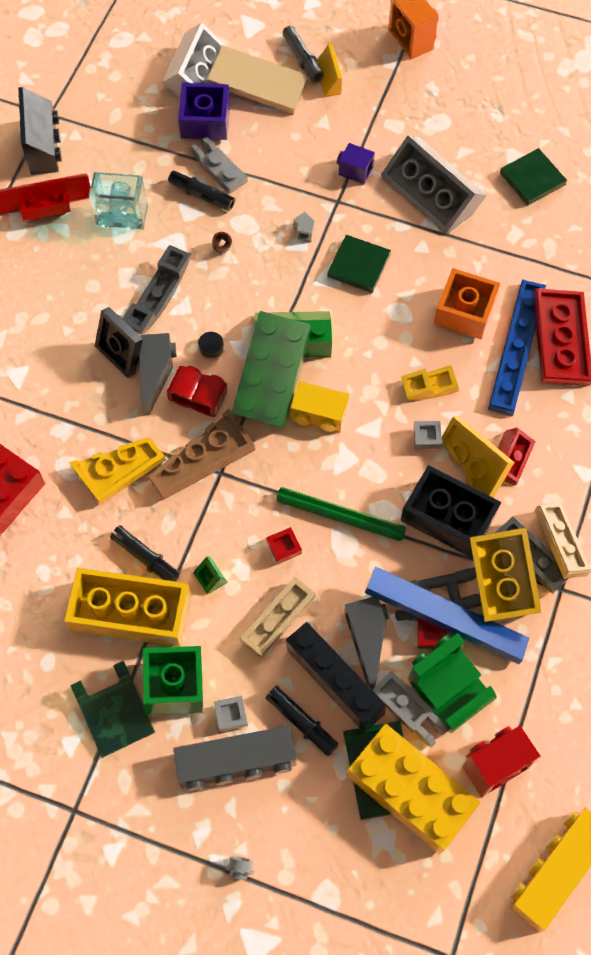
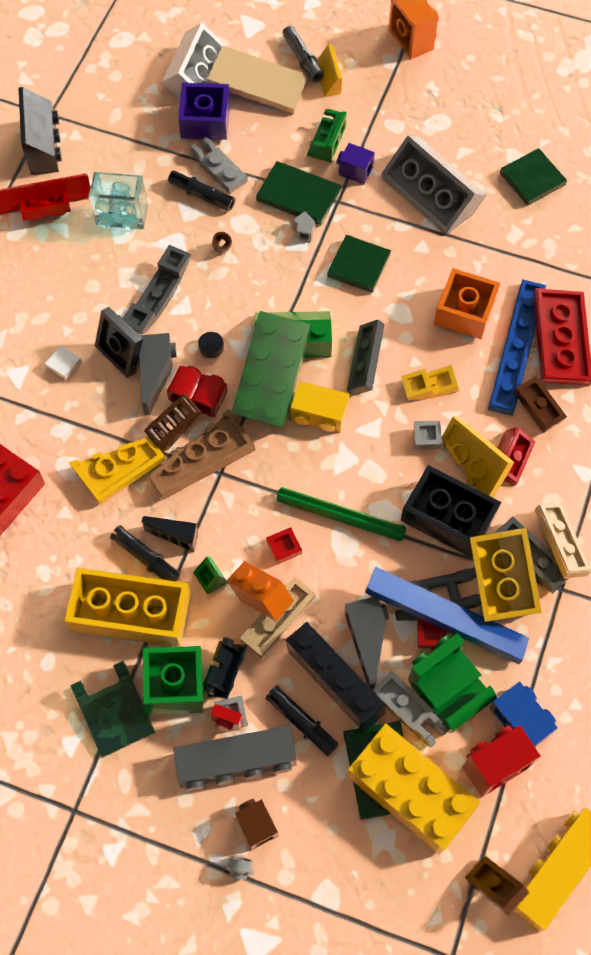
none -> white tile [45,345,82,380]
none -> black slope [141,516,198,552]
none -> reddish brown slope [144,394,202,450]
none -> black hinge [203,637,247,699]
none -> red plate [211,703,244,732]
none -> orange brick [226,560,294,621]
none -> reddish brown brick [235,799,279,850]
none -> dark green tile [256,161,341,225]
none -> green hinge [307,109,347,163]
none -> dark grey plate [347,319,385,396]
none -> reddish brown plate [465,855,530,915]
none -> blue brick [489,681,558,747]
none -> reddish brown plate [513,376,567,433]

